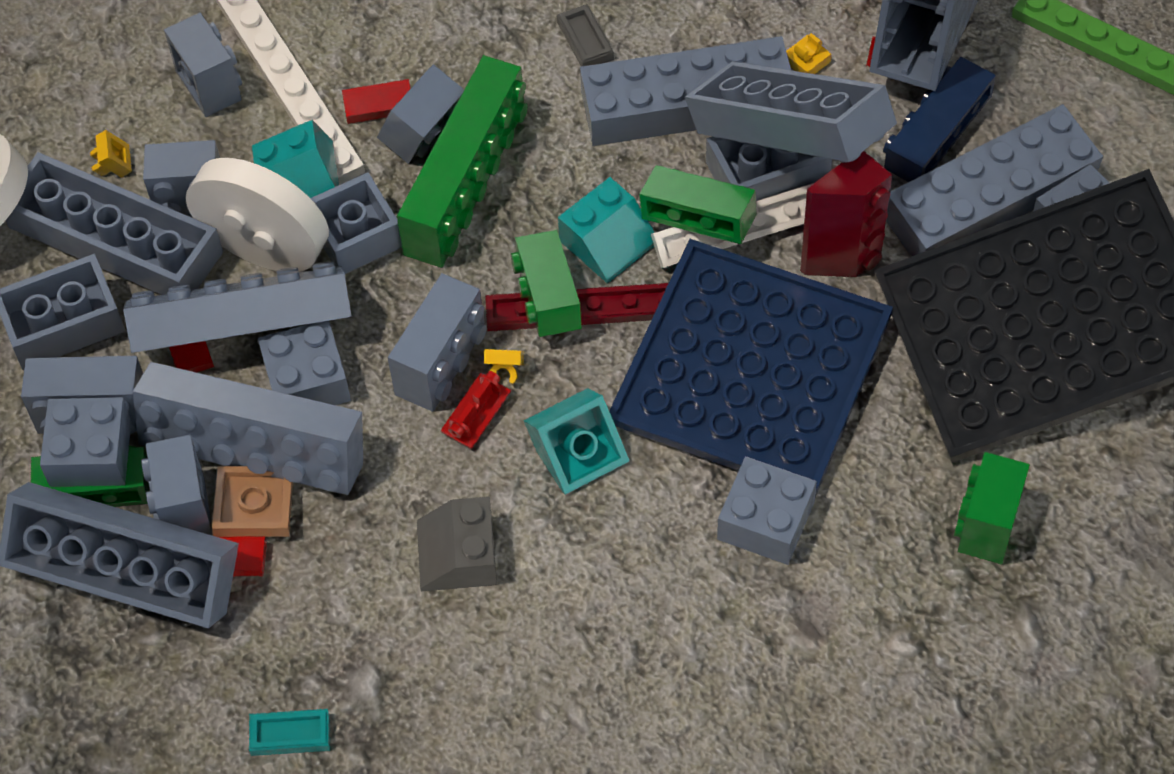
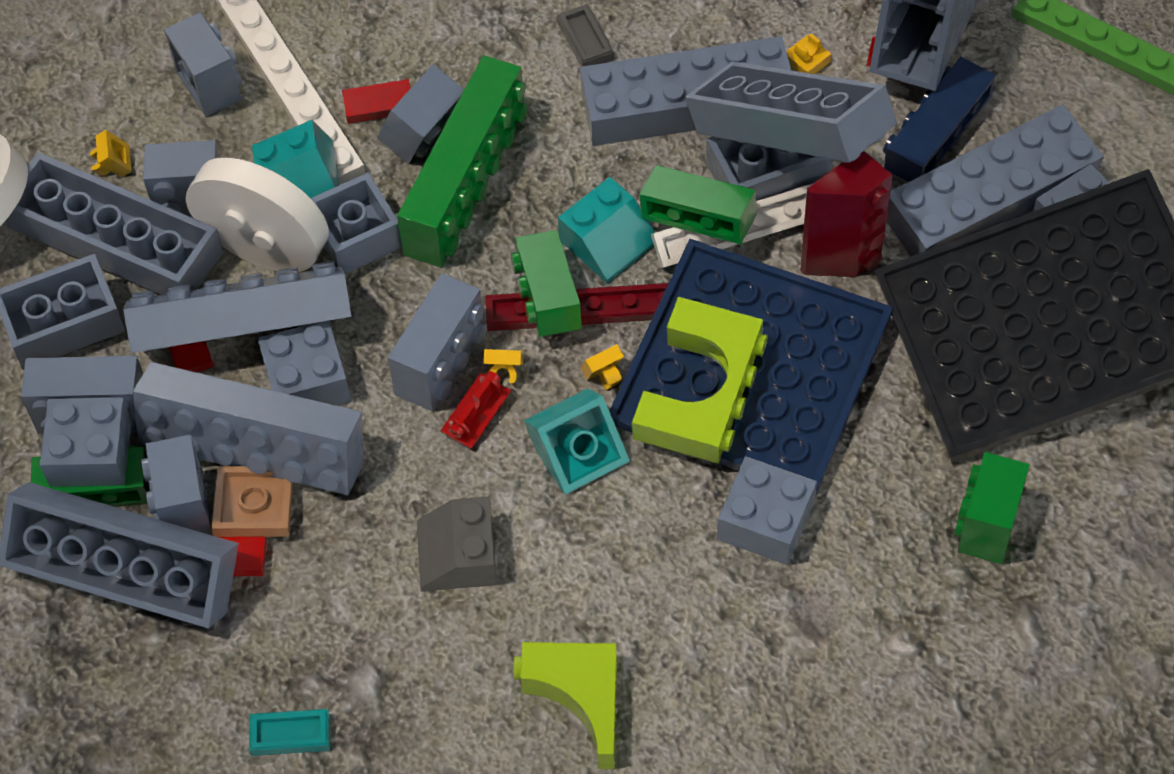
none -> lime arch [514,642,617,769]
none -> yellow tile [580,344,624,390]
none -> lime arch [632,297,768,464]

